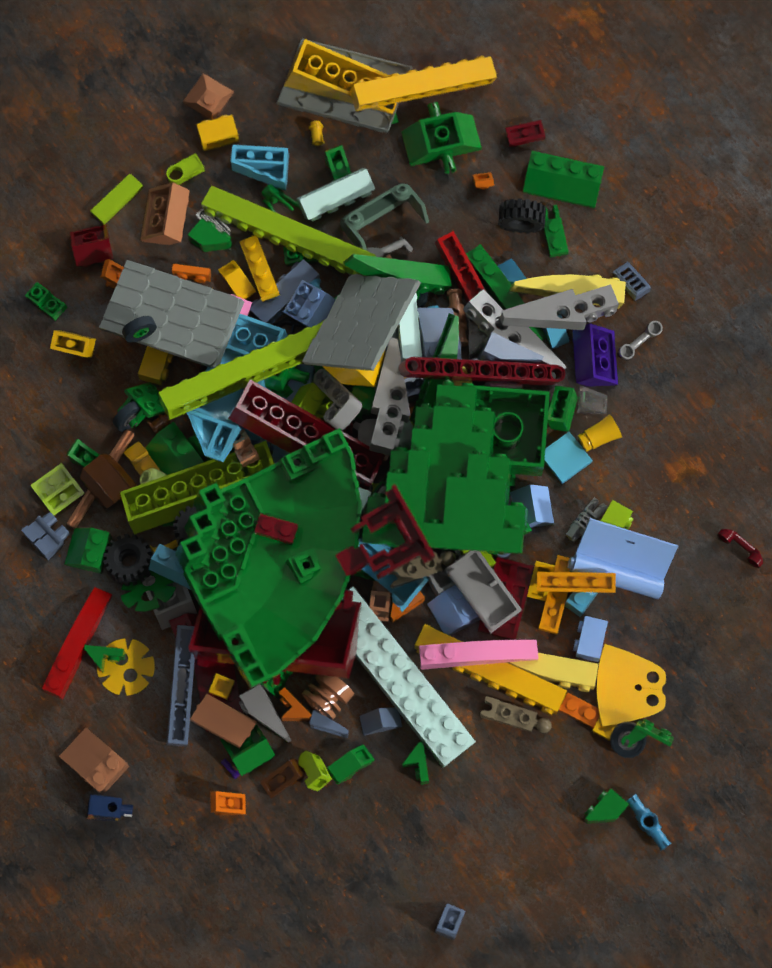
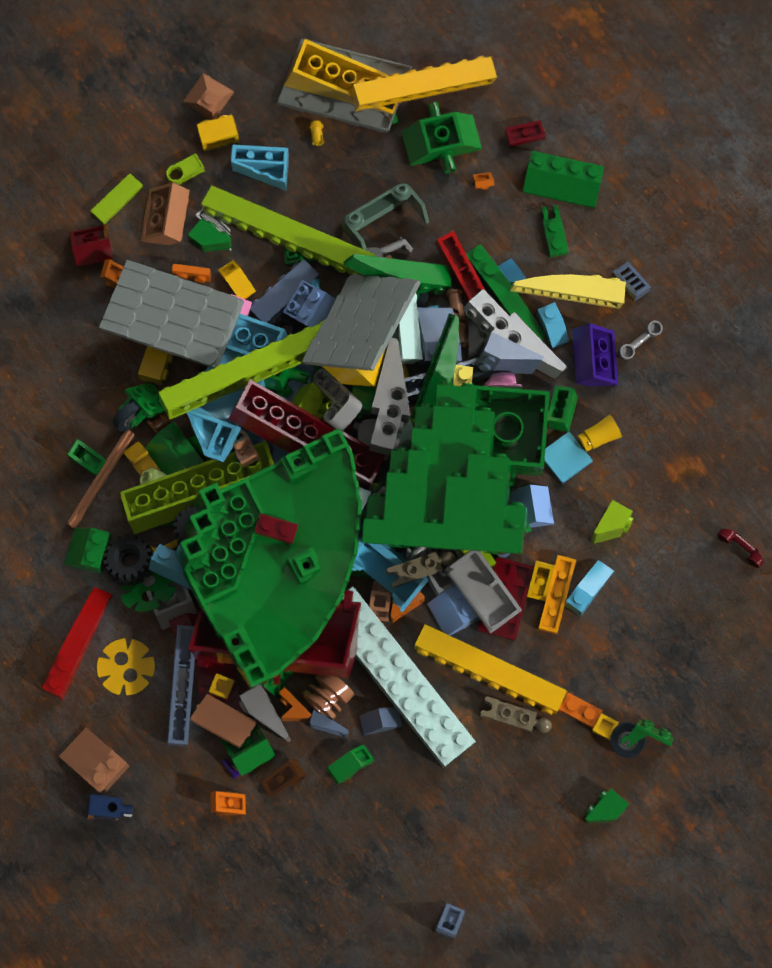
sand blue hips [21,512,70,560] -> none
green slope [25,282,67,321] -> none
lime slope [30,463,85,515] -> none
yellow brick [50,330,96,357] -> none
reddish brown slope [80,454,137,510] -> none
green slope [84,645,126,673] -> none
black bush [122,316,157,343] -> none
yellow plate [239,235,280,302] -> none
green plant [261,184,301,212] -> none
light aqua brick [296,168,375,221] -> none
lime leg [298,751,332,791] -> none
green slope [324,145,351,181] -> none
dark red container [335,484,435,579] -> none
dark red beam [399,357,565,385] -> none
green slope [402,742,429,785] -> none
bright pink slope [419,640,538,670] -> none
black tyre [498,199,546,234] -> none
light grey brick [500,284,619,330] -> none
light yellow slope [507,653,599,692] -> none
light orange plate [537,572,616,593] -> none
light grey hinge [566,497,608,542] -> none
light blue door [567,518,678,600] -> none
light blue brick [573,616,608,662] -> none
clear slope [577,386,607,414] -> none
yellow piece [597,644,666,726] -> none
dark azure pin [626,794,671,851] -> none

